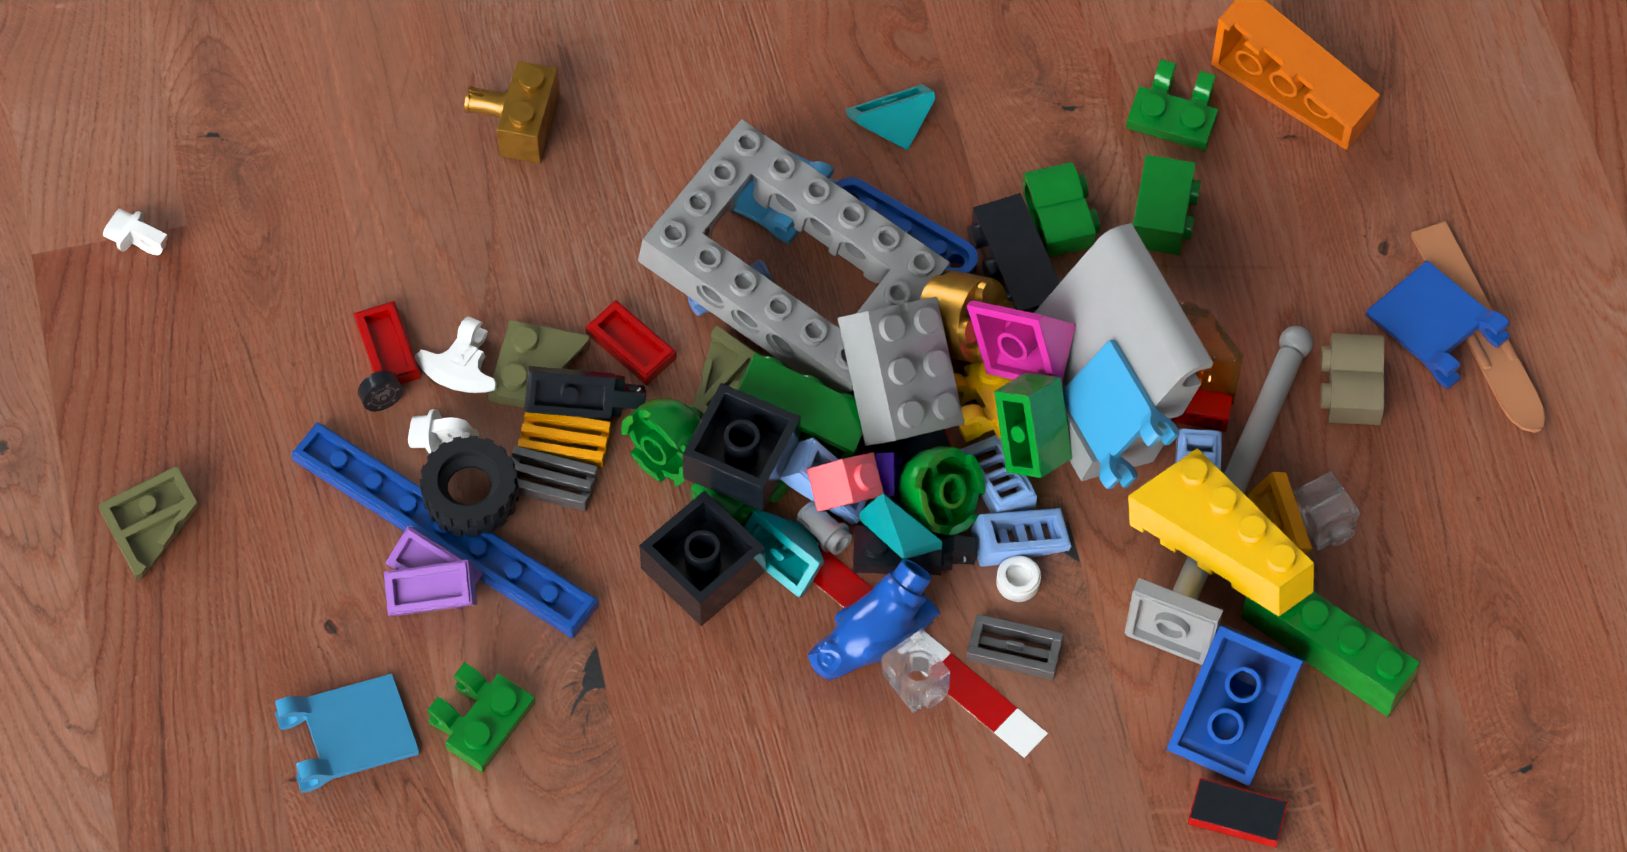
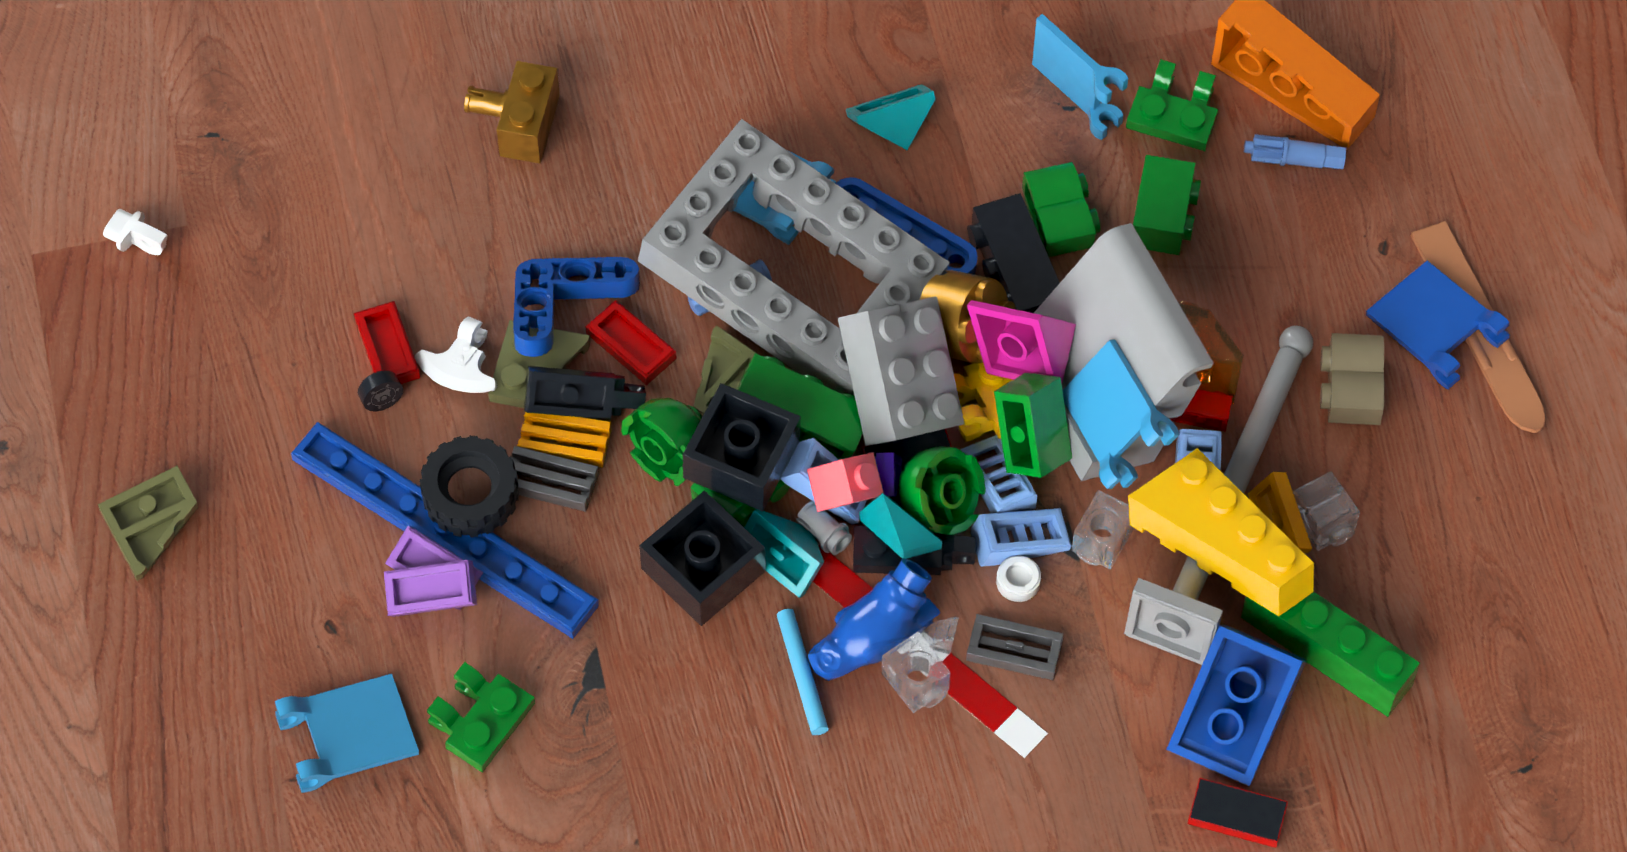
white piece [408,409,480,453] -> none
none -> blue beam [513,257,640,357]
none -> medium azure bar [777,609,829,735]
none -> clear piece [920,616,959,654]
none -> dark azure flag [1032,14,1128,140]
none -> clear brick [1071,490,1134,570]
none -> medium blue piece [1244,134,1346,170]

